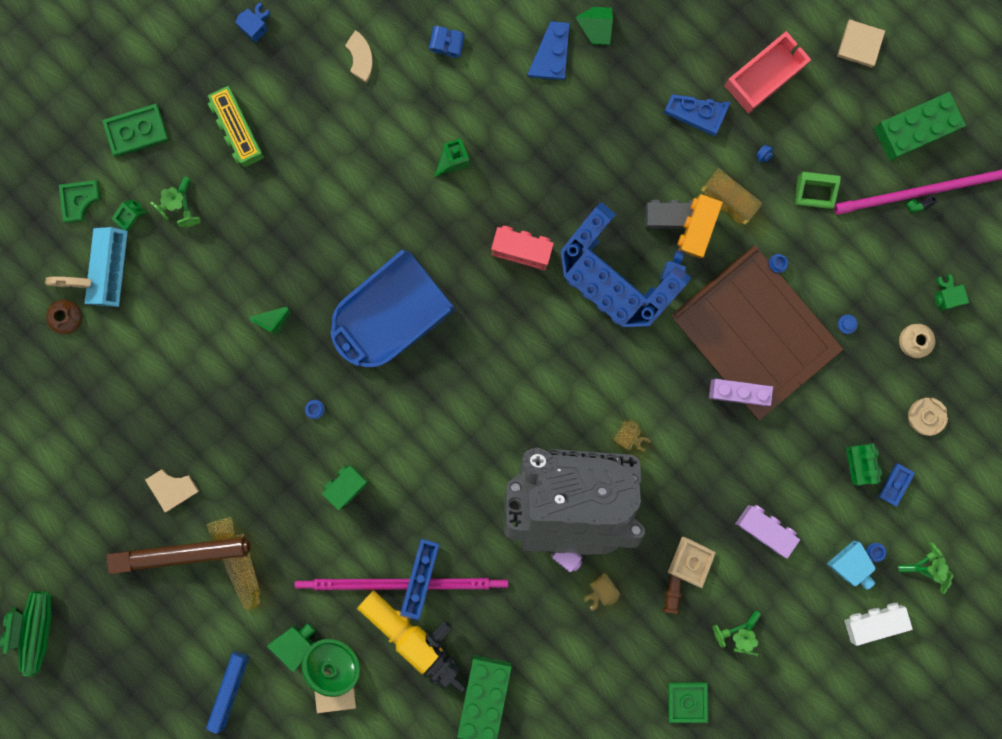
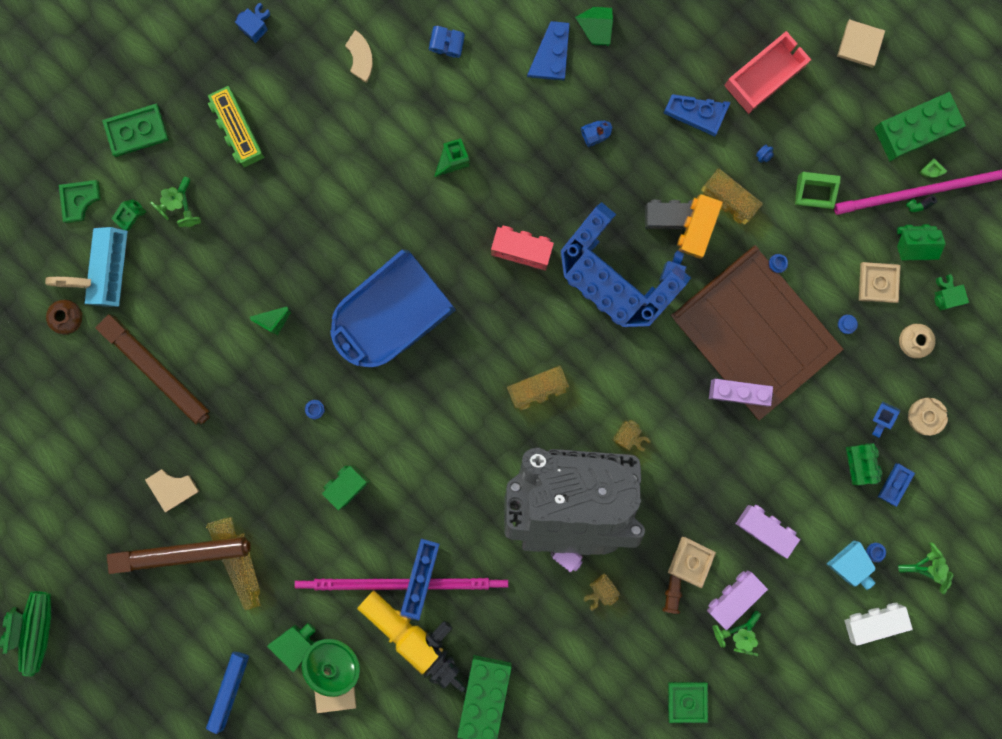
none -> reddish brown brick [95,314,210,425]
none -> clear yellow brick [507,366,569,411]
none -> blue rock [581,120,612,147]
none -> lavender brick [707,570,768,630]
none -> tan tile [859,262,900,303]
none -> blue brick [872,402,900,438]
none -> green brick [897,224,946,260]
none -> bright green tile [919,158,947,178]

